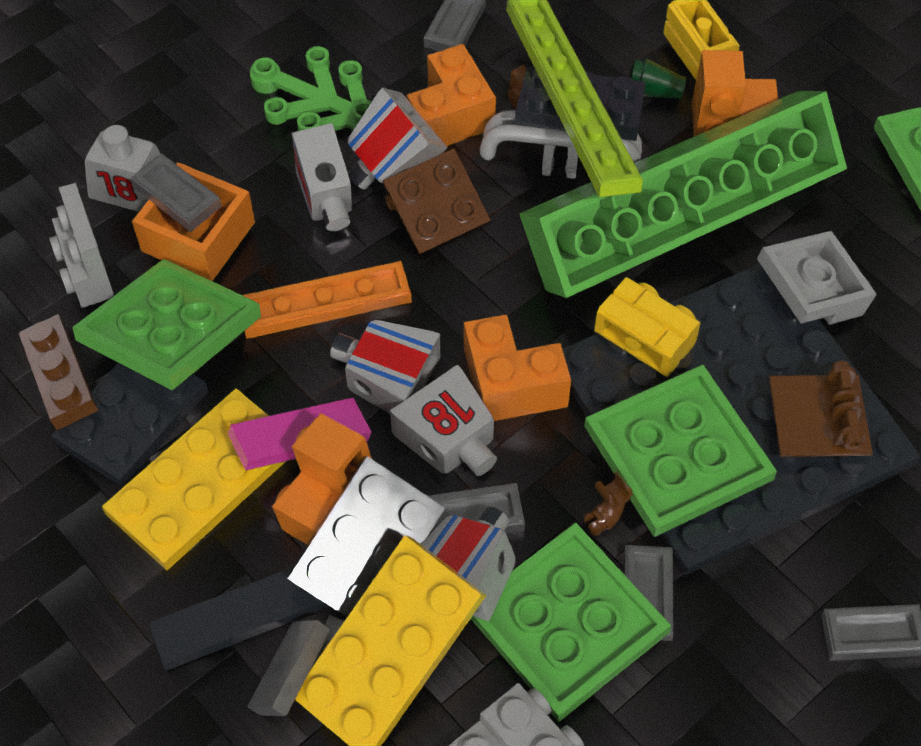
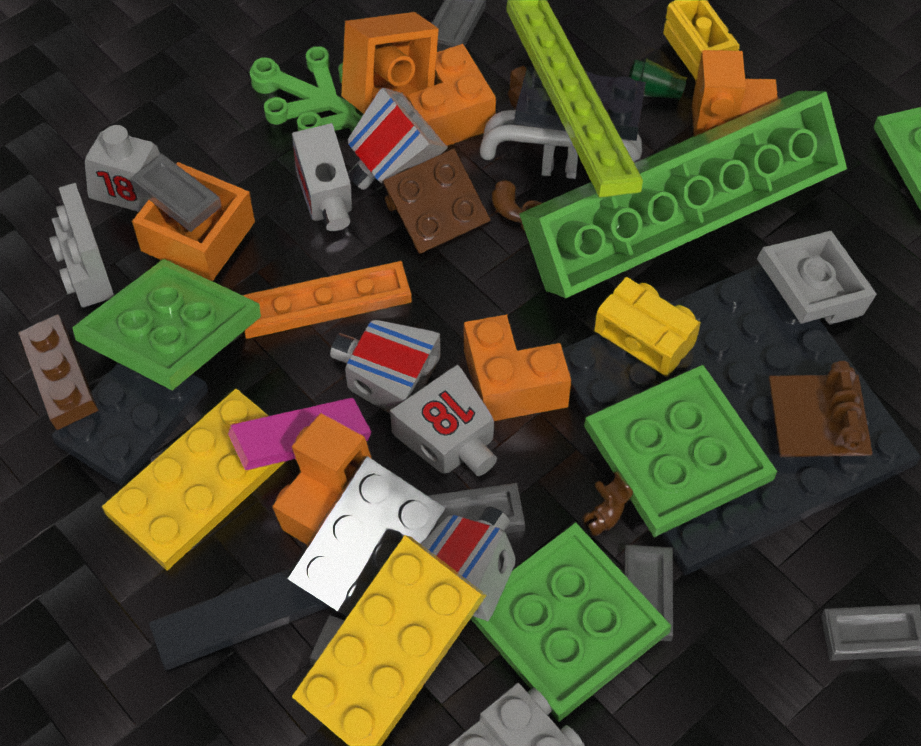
flat silver tile [247,620,330,716] -> none
none -> orange brick [342,12,439,114]
none -> reddish brown arm [492,180,542,231]

